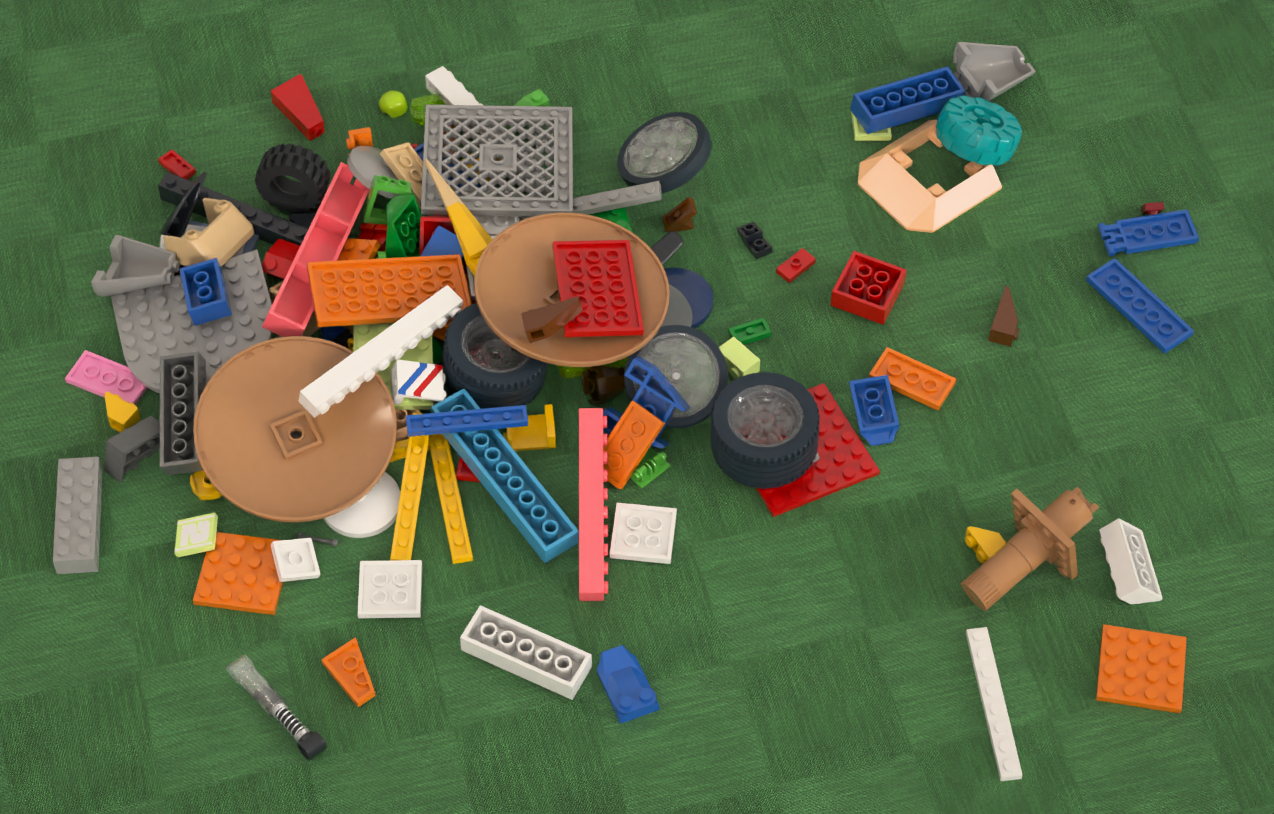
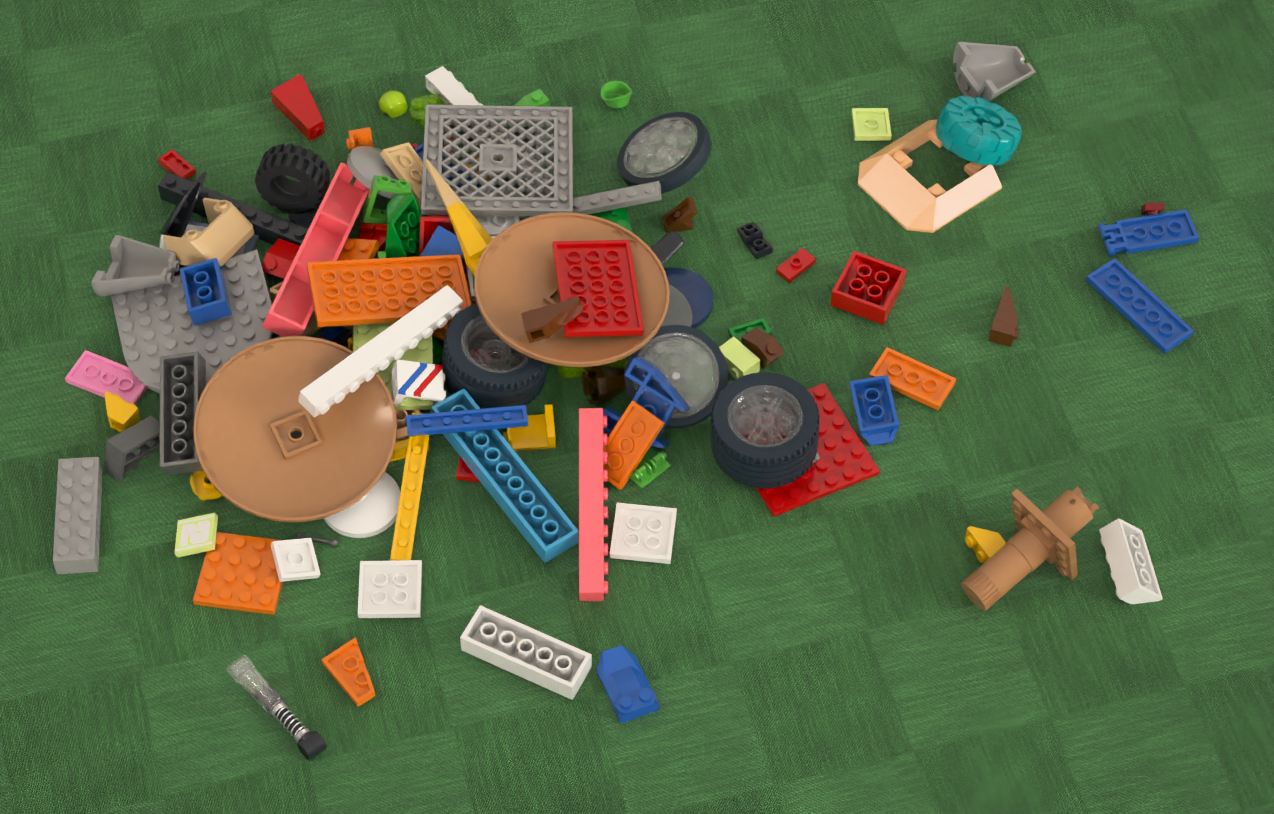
yellow tile [429,434,473,564] -> none
blue brick [850,67,965,134] -> none
white plate [966,627,1023,781] -> none
orange plate [1096,624,1187,713] -> none
none -> bright green helmet [600,81,632,109]
none -> reddish brown slope [740,327,785,369]

